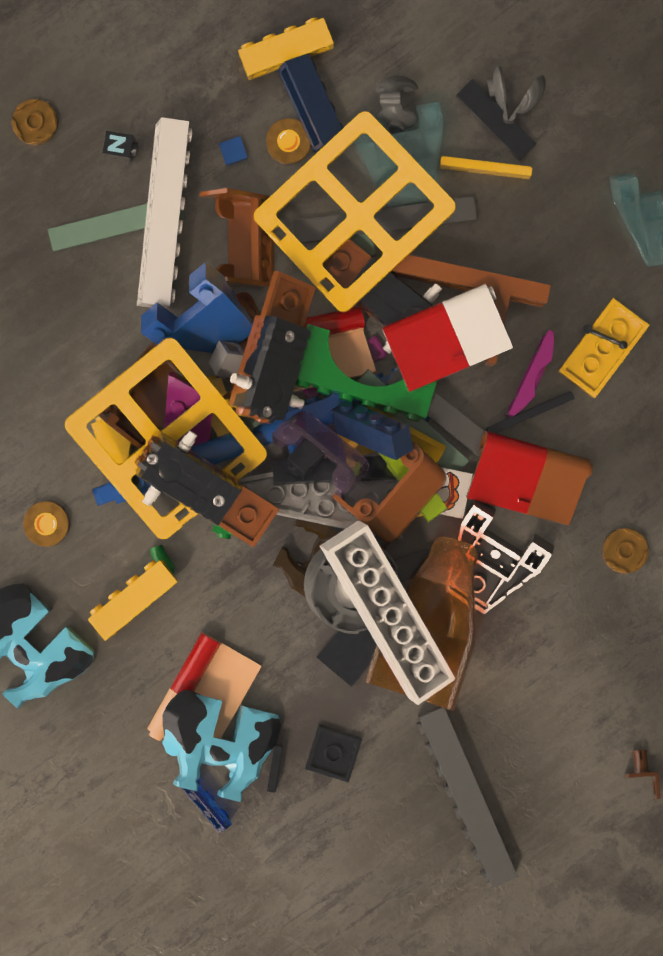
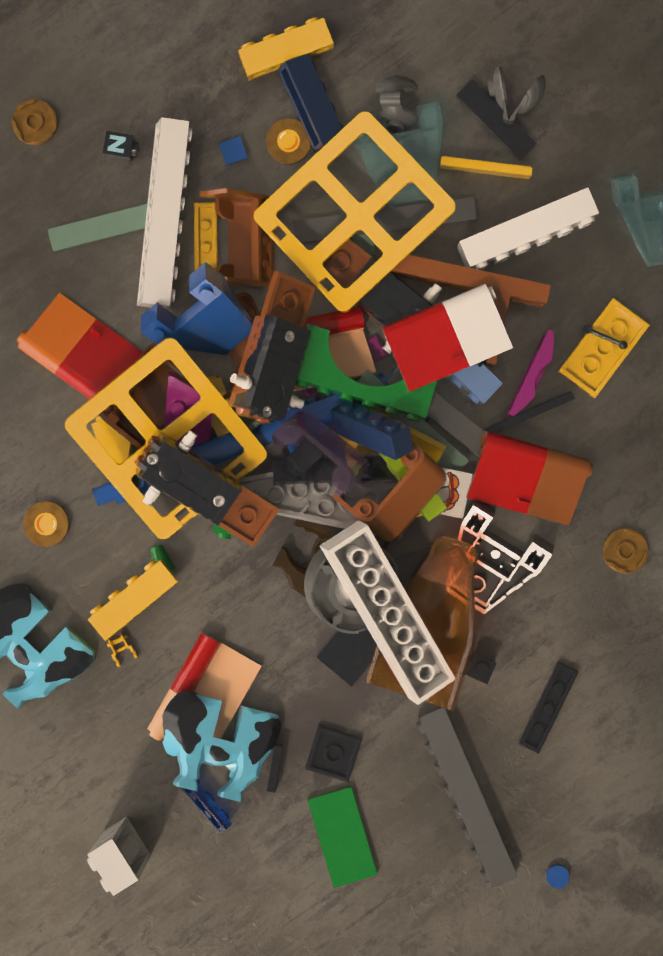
light grey brick [209,340,244,379] -> none
reddish brown bracket [624,750,661,800] -> none
none -> door [17,292,143,399]
none -> white brick [87,817,151,896]
none -> yellow piece [107,632,138,667]
none -> yellow tile [194,202,218,270]
none -> green tile [307,786,378,888]
none -> medium blue wedge [450,362,503,405]
none -> white brick [457,188,599,270]
none -> black brick [465,652,497,684]
none -> black tile [518,661,579,754]
none -> blue tile [546,864,569,889]

